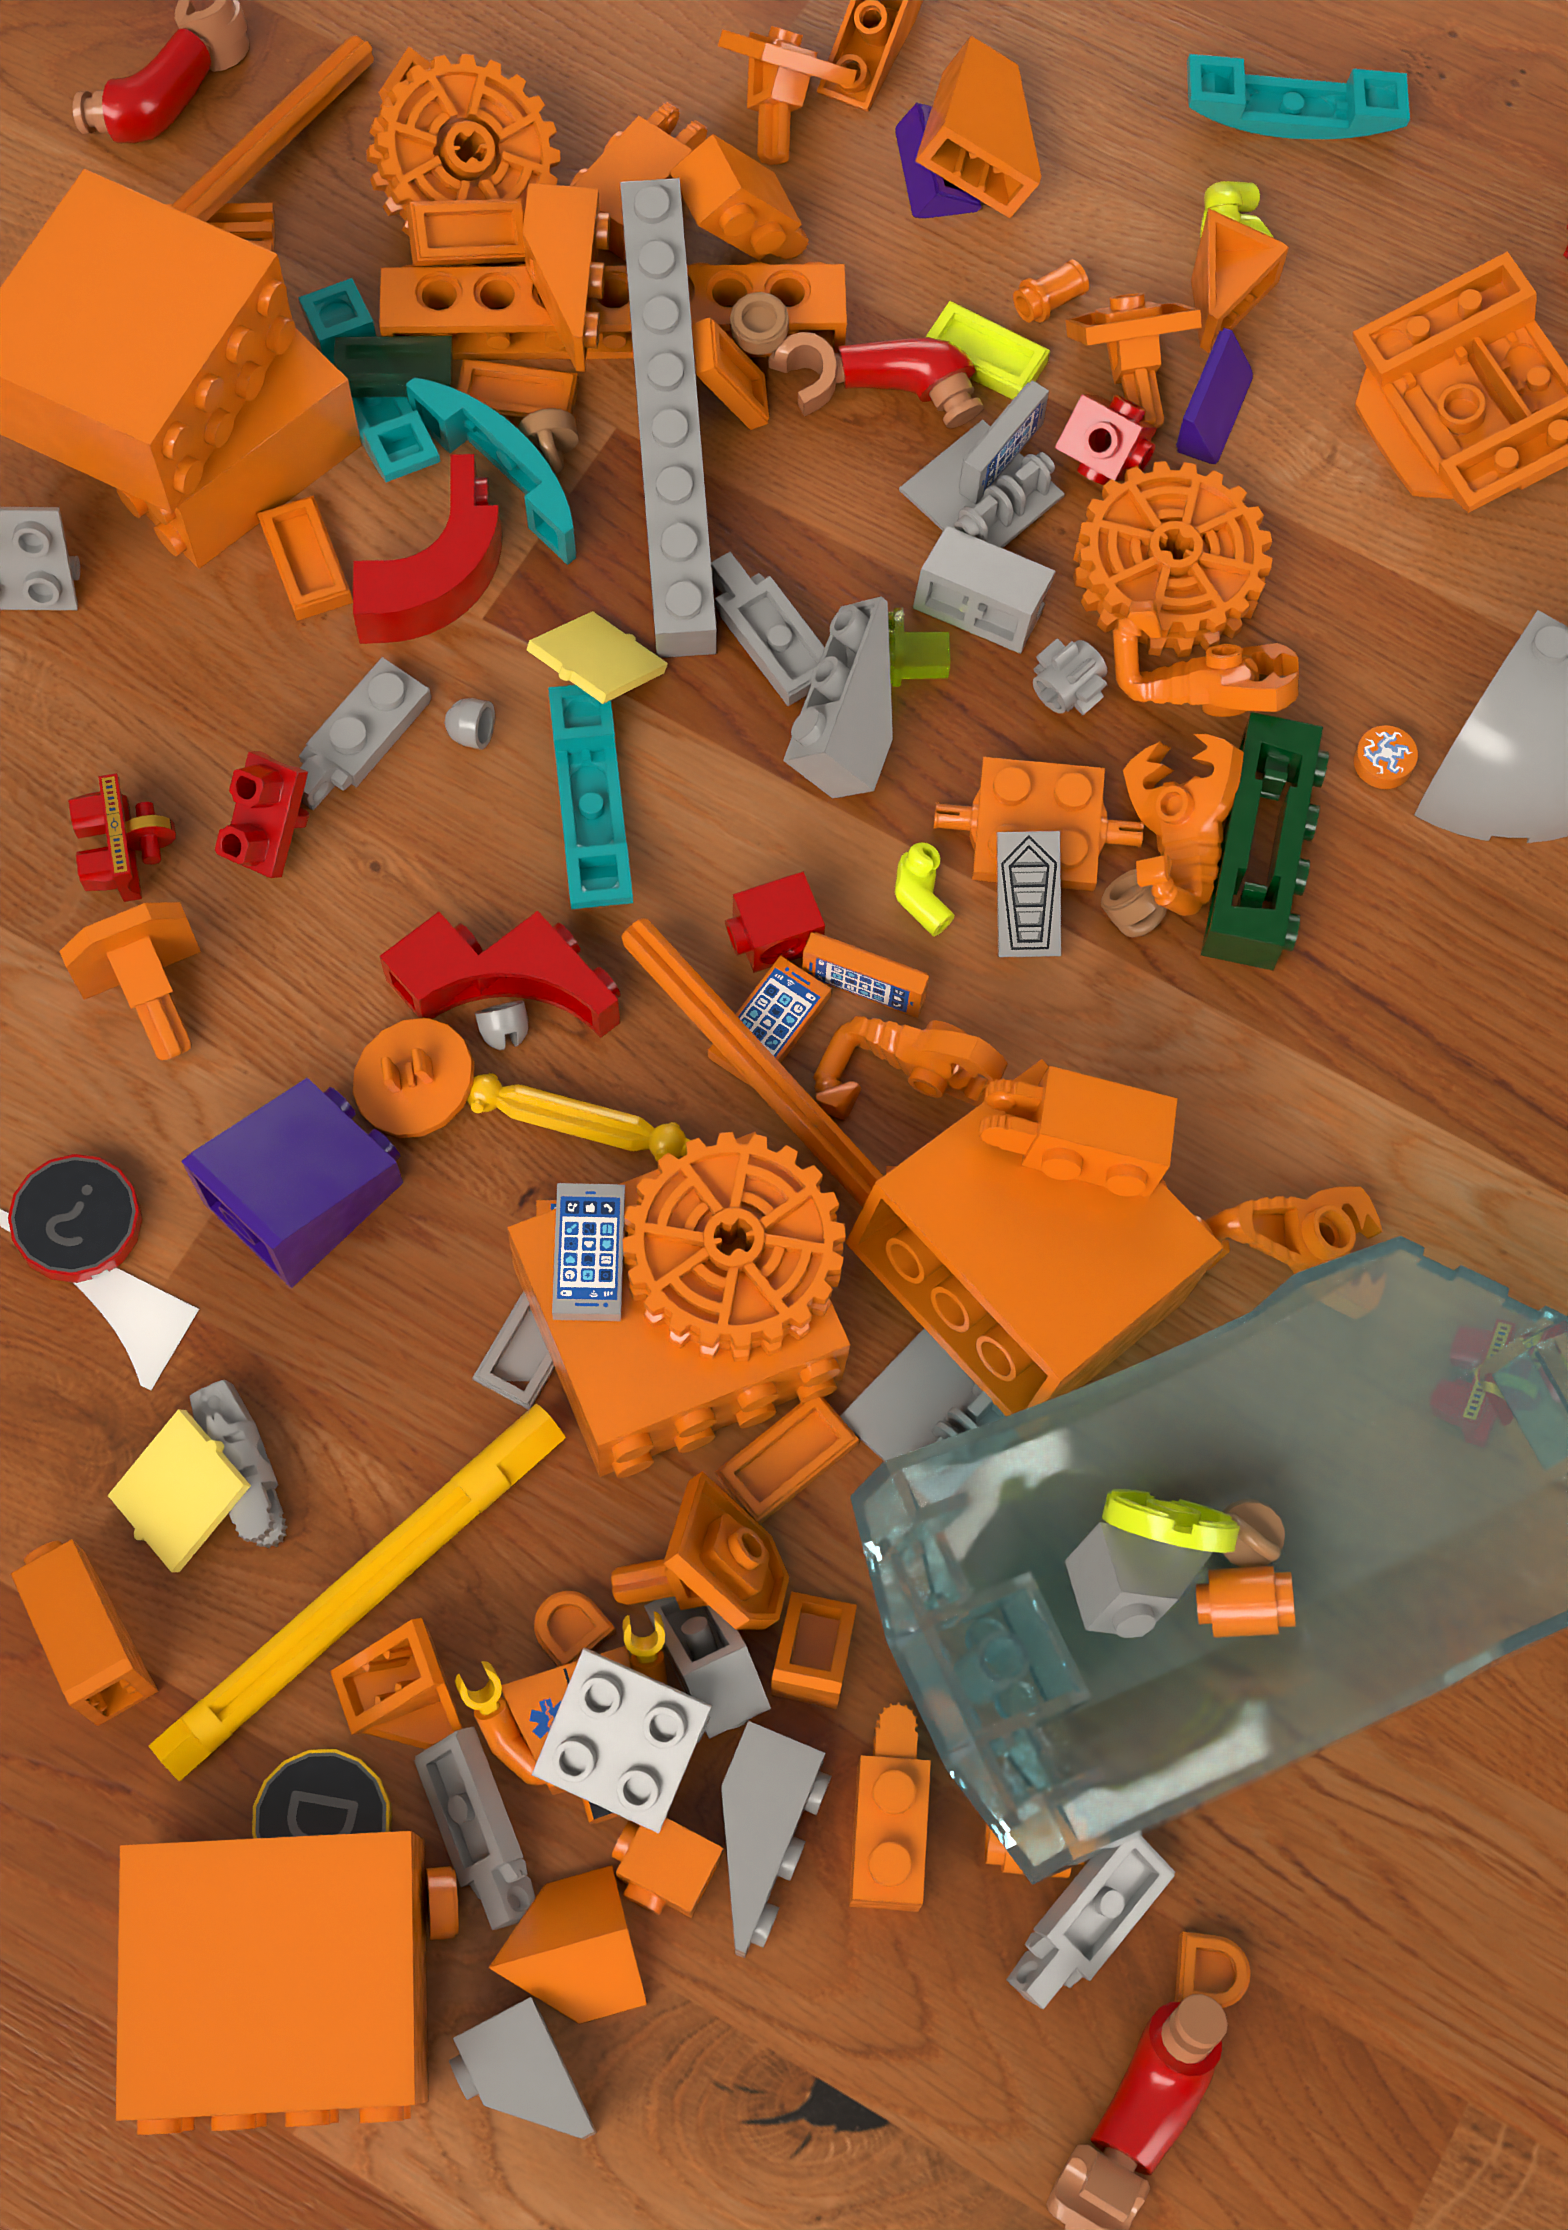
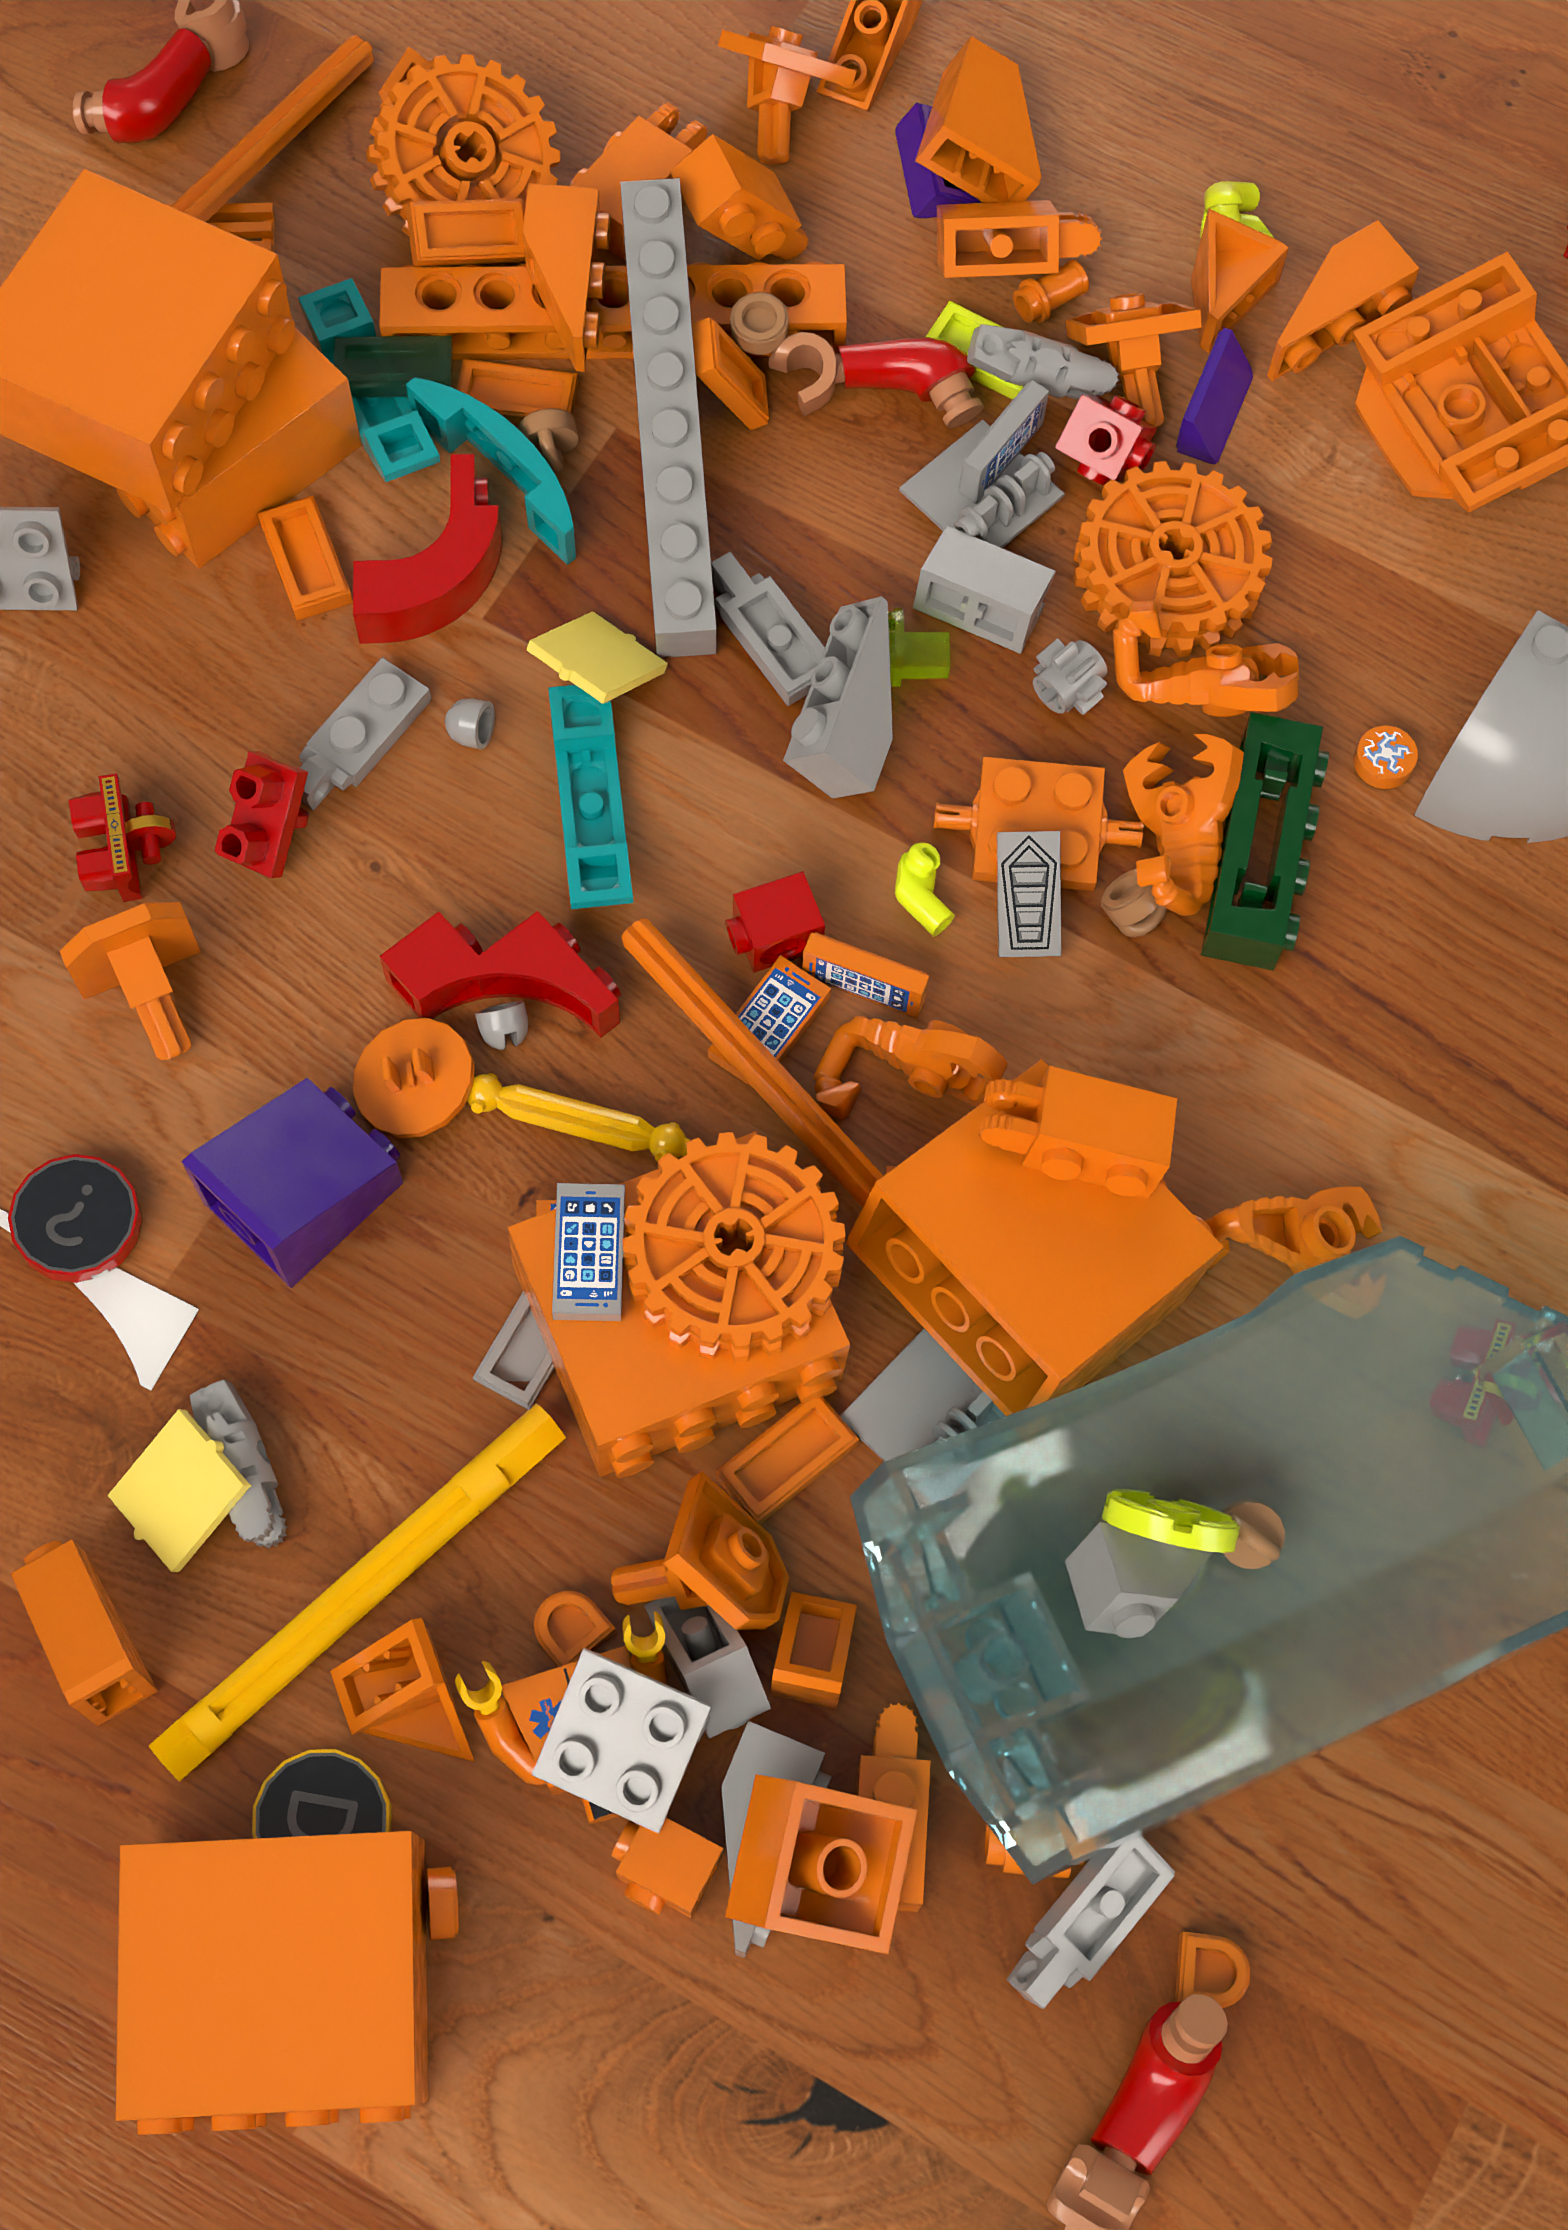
light grey hinge [414,1727,535,1930] -> none
light grey slope [449,1997,597,2140] -> none
orange slope [488,1865,647,2025] -> none
teal slope [1187,54,1410,139] -> none
orange brick [1196,1566,1296,1638] -> none
none -> orange slope [725,1774,917,1954]
none -> orange hinge [937,200,1103,278]
none -> light grey hinge [967,324,1119,400]
none -> orange slope [1267,220,1420,381]

